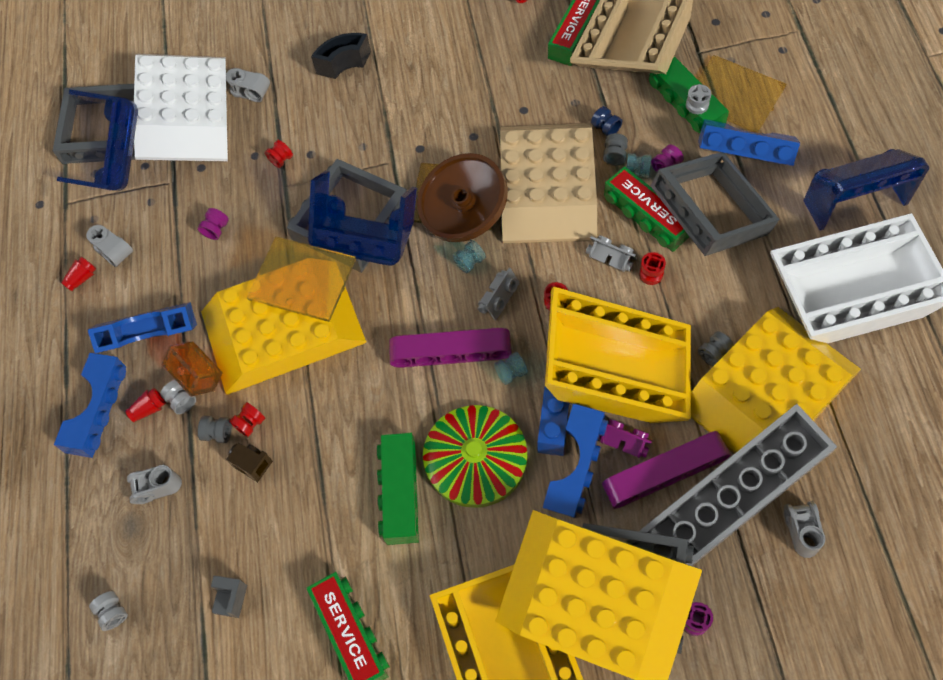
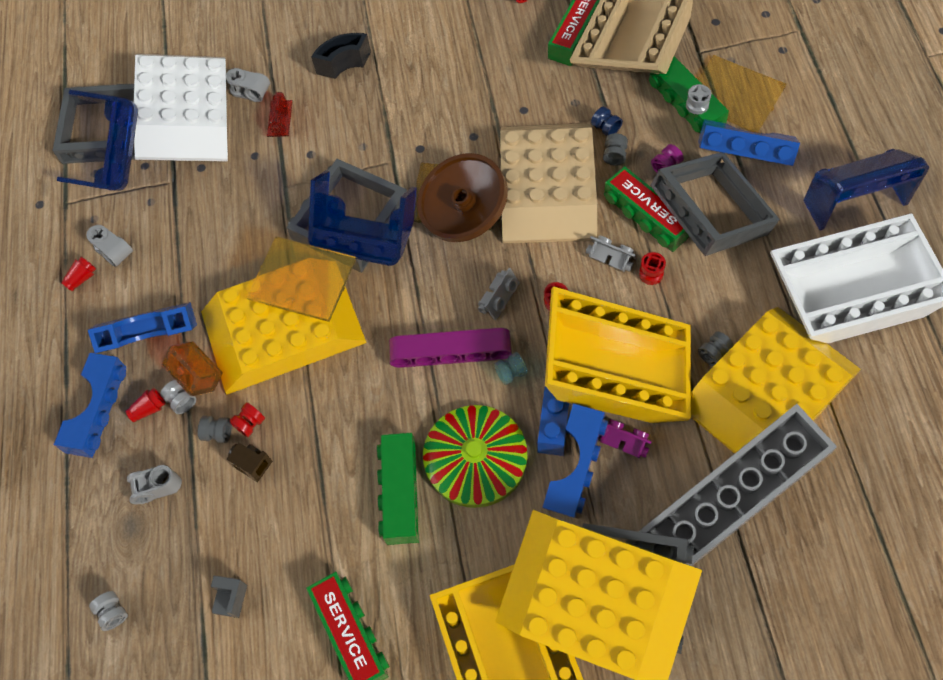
magenta wheel [197,208,229,240] -> none
red wheel [264,140,293,168] -> none
clear light blue wheel [452,240,486,273] -> none
magenta beam [602,431,731,509] -> none
clear light blue wheel [626,153,652,178] -> none
magenta wheel [684,602,713,636] -> none
light grey piece [784,501,825,558] -> none
none -> clear red hinge [267,92,293,137]

